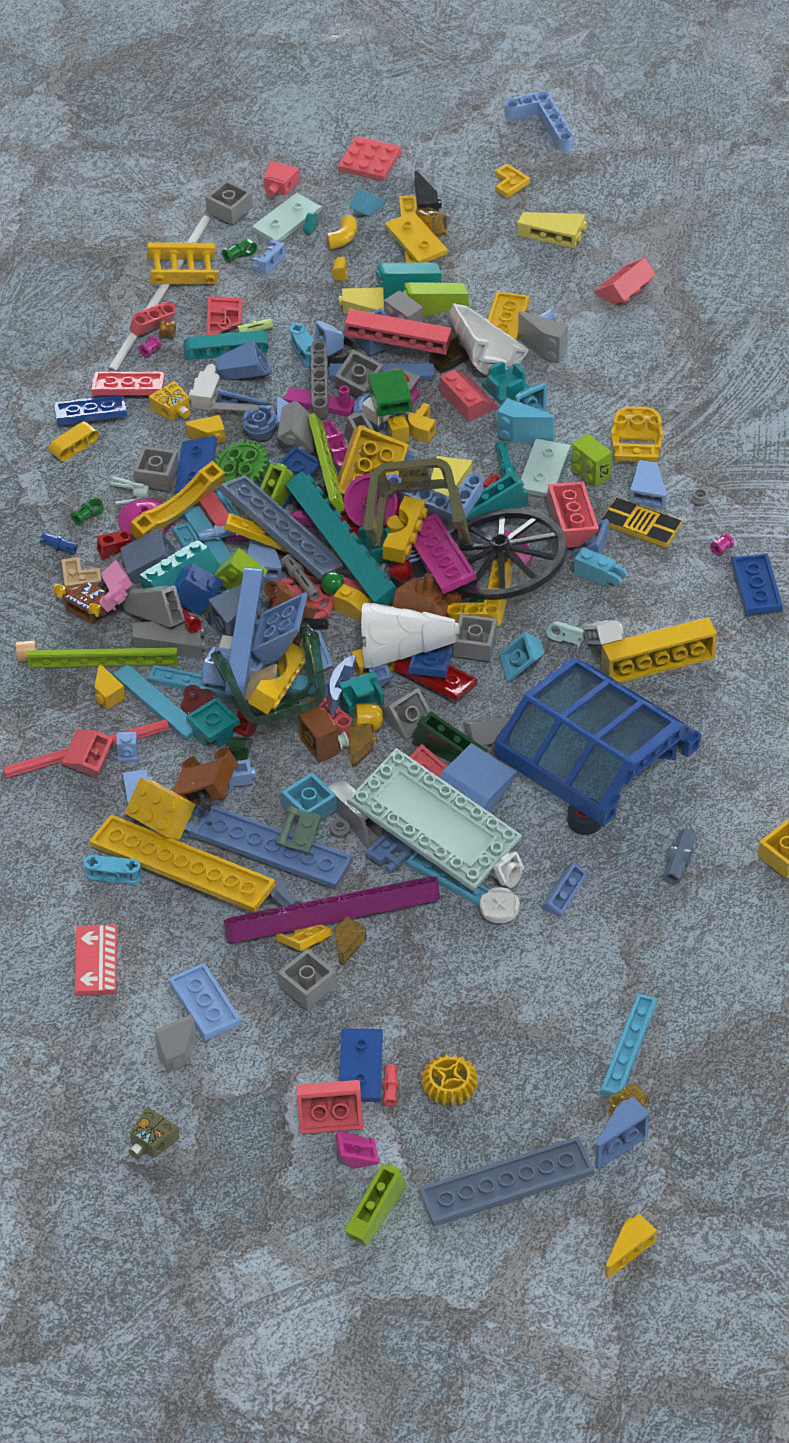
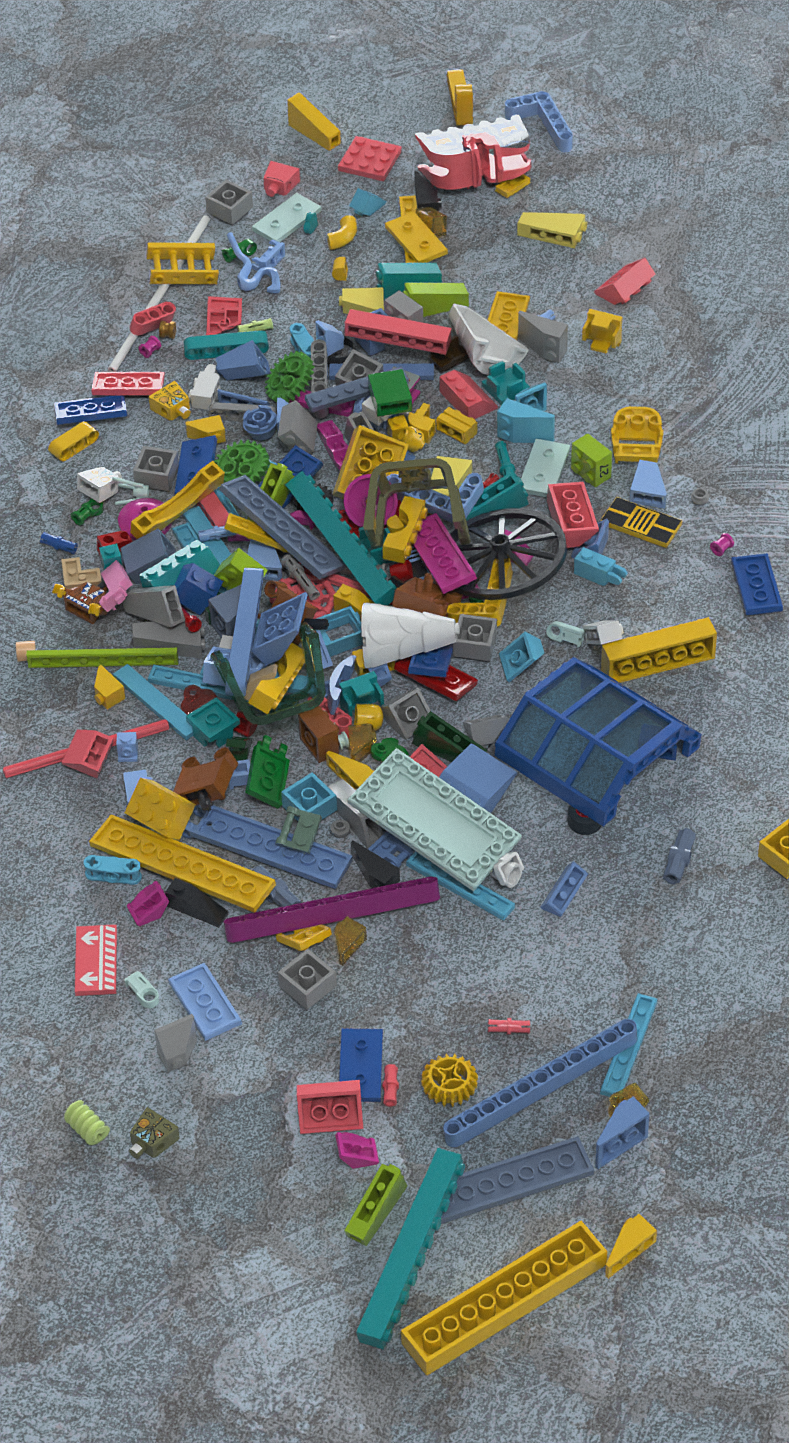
lime tile [308,413,345,513] -> none
green piece [321,572,344,595] -> none
white tile [479,887,520,923] -> none
none -> yellowish green piece [64,1100,110,1145]
none -> white torso [77,467,122,503]
none -> teal brick [99,543,122,570]
none -> light aqua piece [125,971,159,1008]
none -> dark pink slope [127,881,169,926]
none -> black slope [165,878,229,928]
none -> light blue animal [226,232,280,293]
none -> green tile [245,735,290,809]
none -> bright green gear [265,351,314,403]
none -> yellow slope [287,92,341,151]
none -> sand blue plate [305,366,409,412]
none -> medium azure window [311,606,363,657]
none -> yellow slope [326,751,375,790]
none -> black slope [350,841,400,888]
none -> teal brick [356,1148,465,1350]
none -> green plate [370,738,409,763]
none -> yellow head [398,426,425,452]
none -> yellow brick [401,1220,607,1376]
none -> coral animal [415,115,531,190]
none -> yellow brick [436,407,478,445]
none -> medium blue beam [443,1019,637,1147]
none -> yellow beam [447,69,473,126]
none -> coral pin [488,1018,530,1034]
none -> yellow panel [582,309,622,353]

